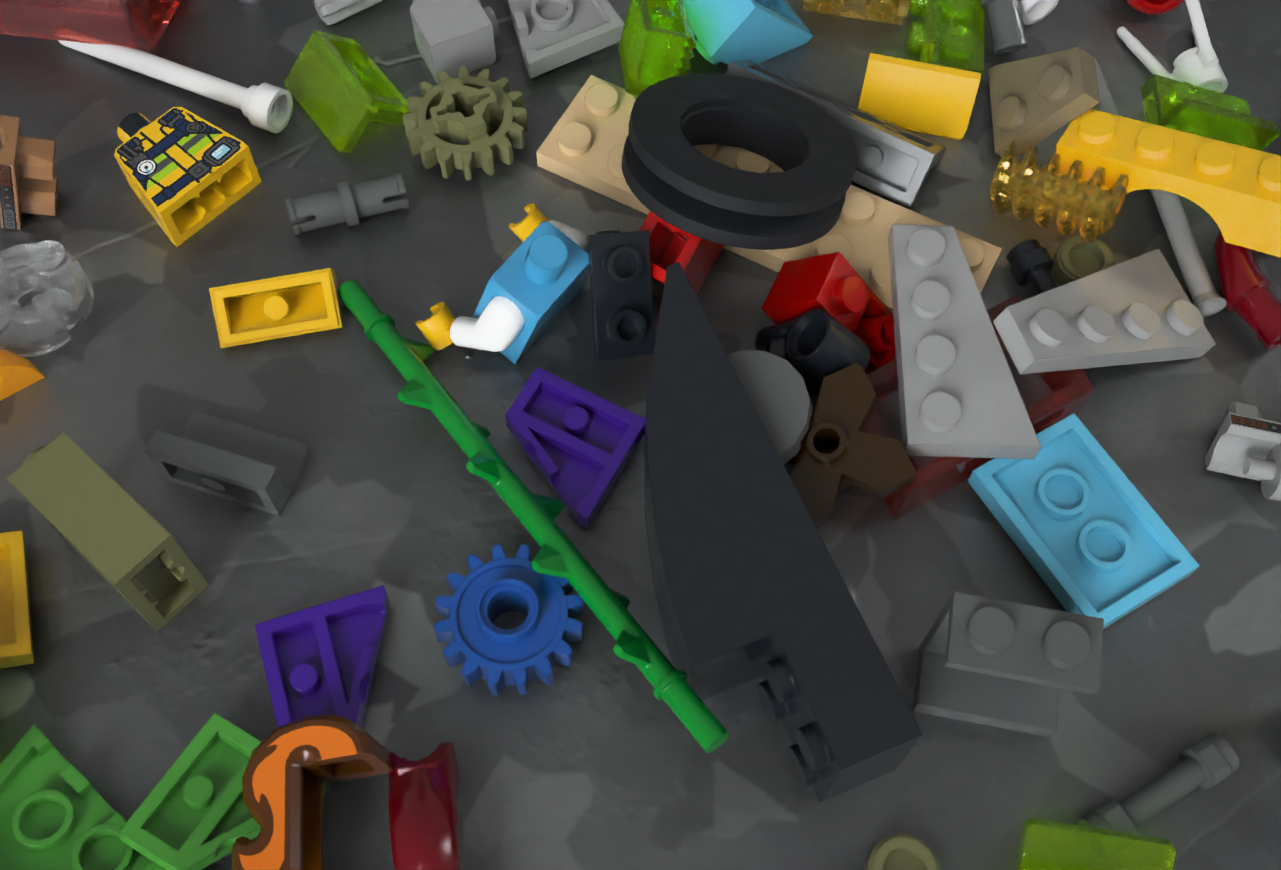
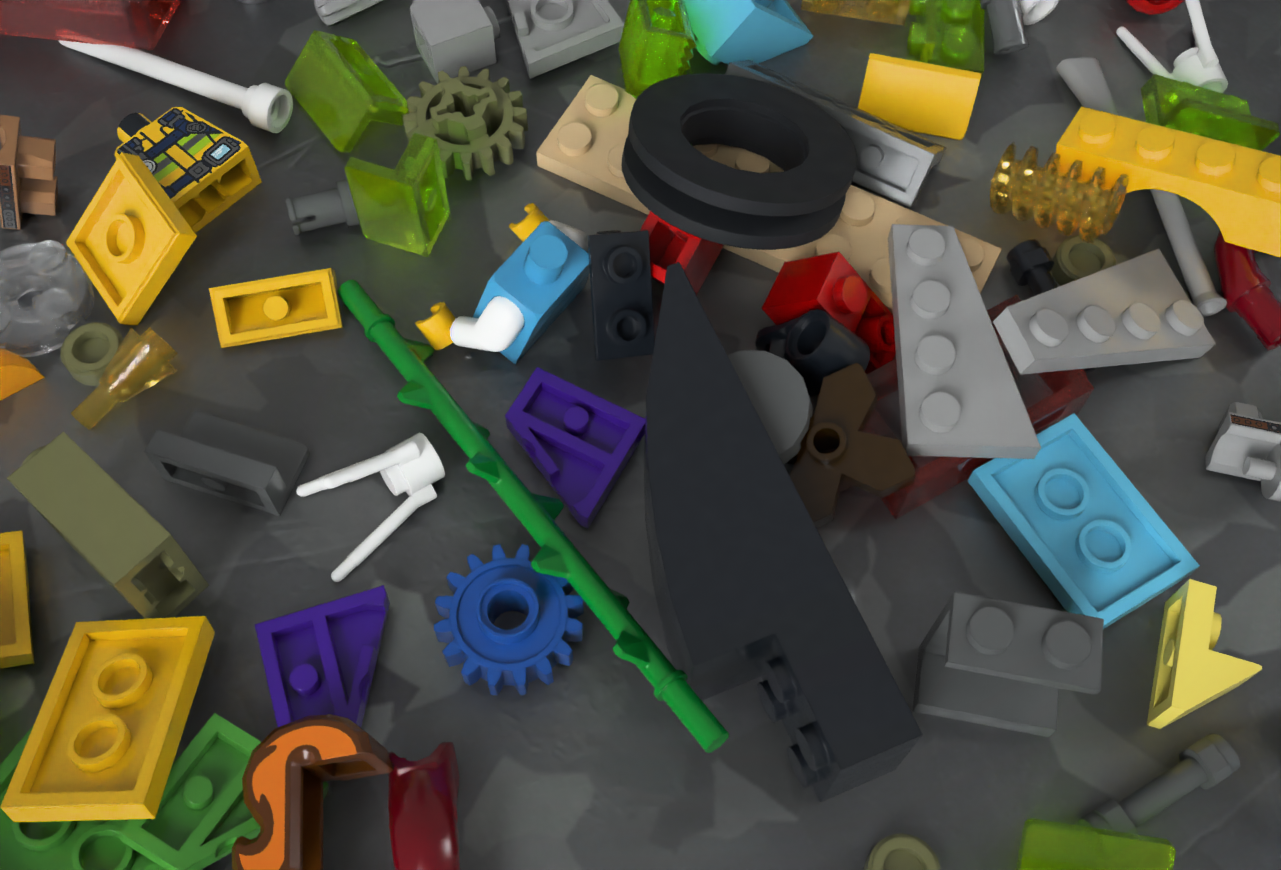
dark tan wing [988,47,1100,161] -> none
none -> yellow plate [0,616,215,822]
none -> olive tile [60,322,130,386]
none -> yellow plate [66,152,197,326]
none -> clear yellow cone [71,327,178,430]
none -> white plant [296,432,445,582]
none -> clear neon green panel [344,133,450,257]
none -> light yellow slope [1147,579,1262,729]

